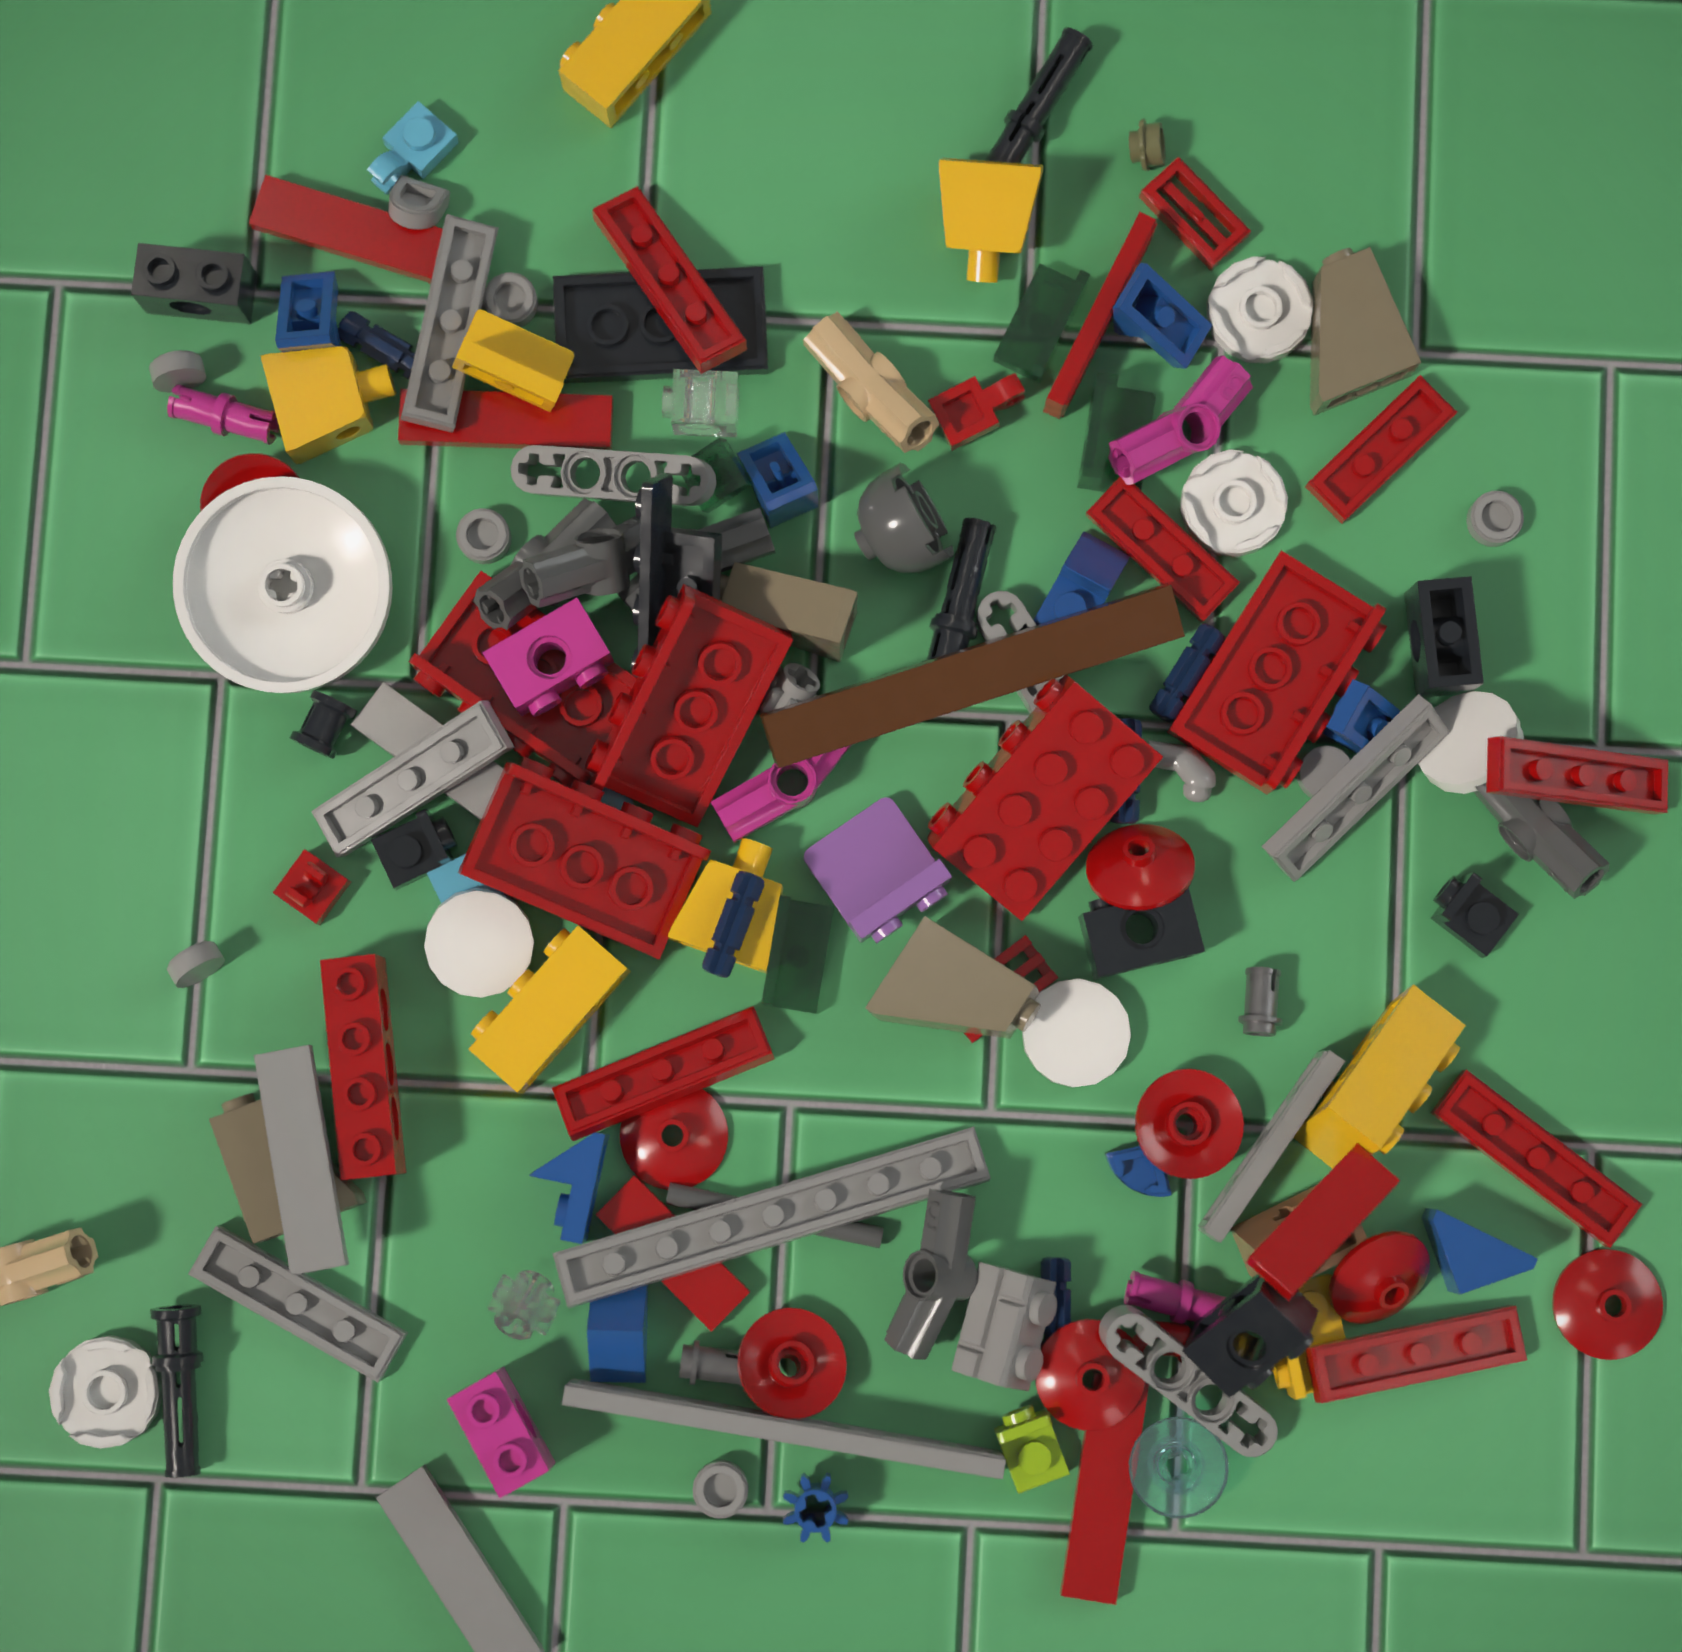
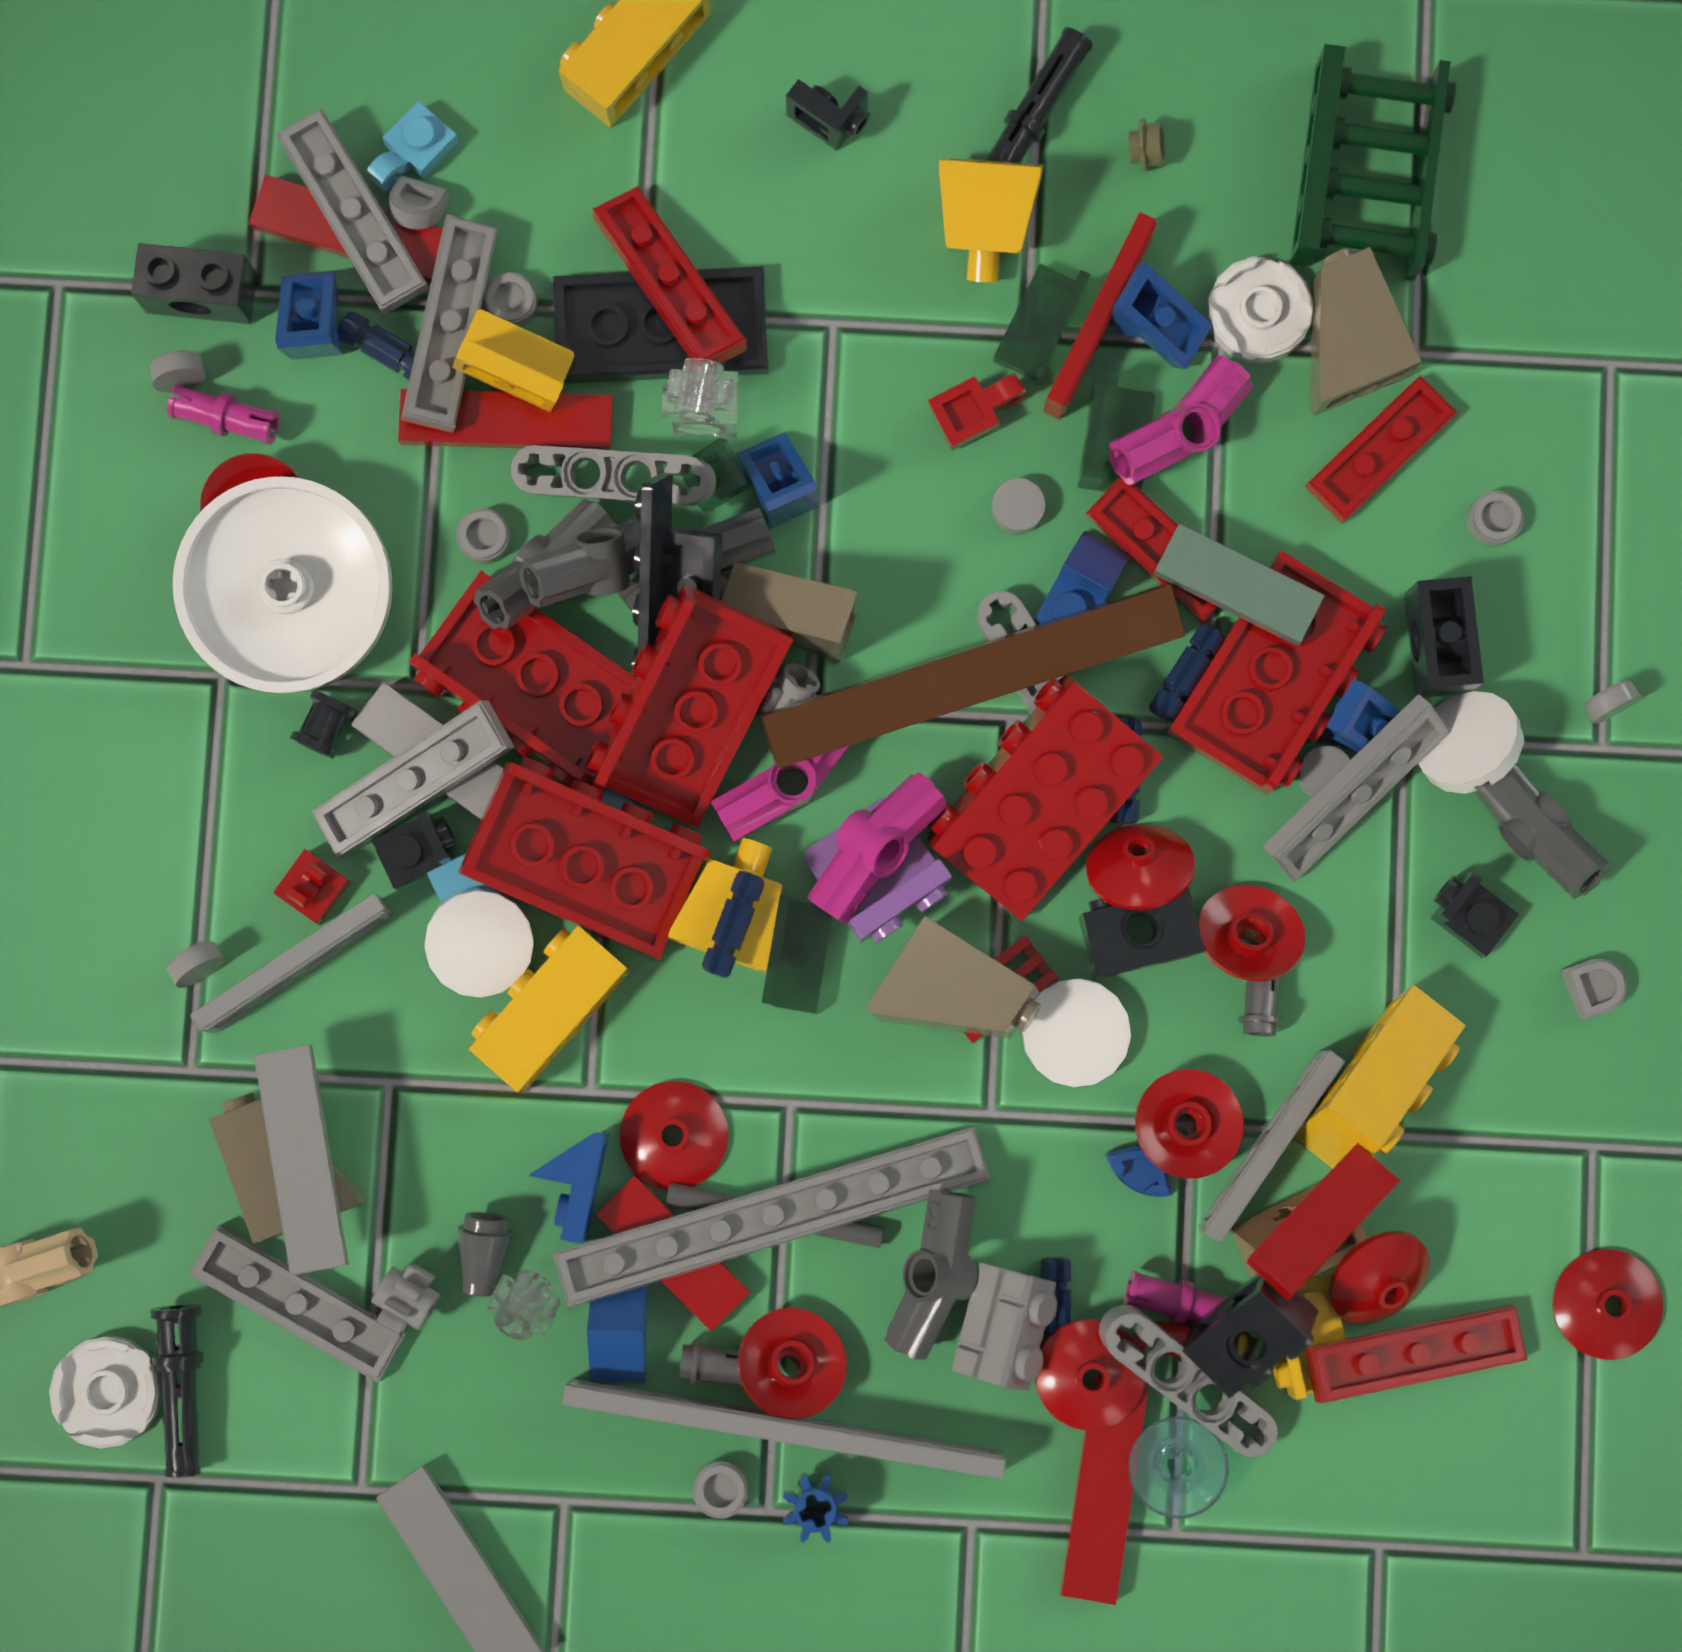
yellow torso [260,346,396,465] -> none
red brick [320,954,406,1181] -> none
dark pink brick [447,1366,556,1499] -> none
dark pink brick [482,597,614,717] -> none
red tile [552,1006,775,1141] -> none
tan piece [803,311,939,453] -> none
dark grey cylinder [854,462,954,574] -> none
black pin [920,518,996,663] -> none
lime bracket [994,1405,1070,1494] -> none
red tile [1139,156,1251,271] -> none
light grey arm [1148,740,1216,802] -> none
white tile [1180,450,1288,557] -> none
blue slope [1421,1208,1538,1295] -> none
red tile [1430,1070,1642,1248] -> none
red tile [1486,736,1669,815] -> none
none -> light grey tile [190,893,393,1033]
none -> light grey tile [276,108,429,316]
none -> light grey gear [371,1263,441,1334]
none -> dark grey cone [458,1212,513,1297]
none -> clear gear [666,358,734,423]
none -> black bracket [786,79,870,151]
none -> dark pink piece [807,772,947,925]
none -> light grey tile [991,478,1045,534]
none -> sand green tile [1153,524,1325,646]
none -> red dish [1198,885,1306,982]
none -> dark green fence [1290,44,1456,281]
none -> light grey tile [1561,959,1627,1021]
none -> light grey tile [1583,679,1641,724]

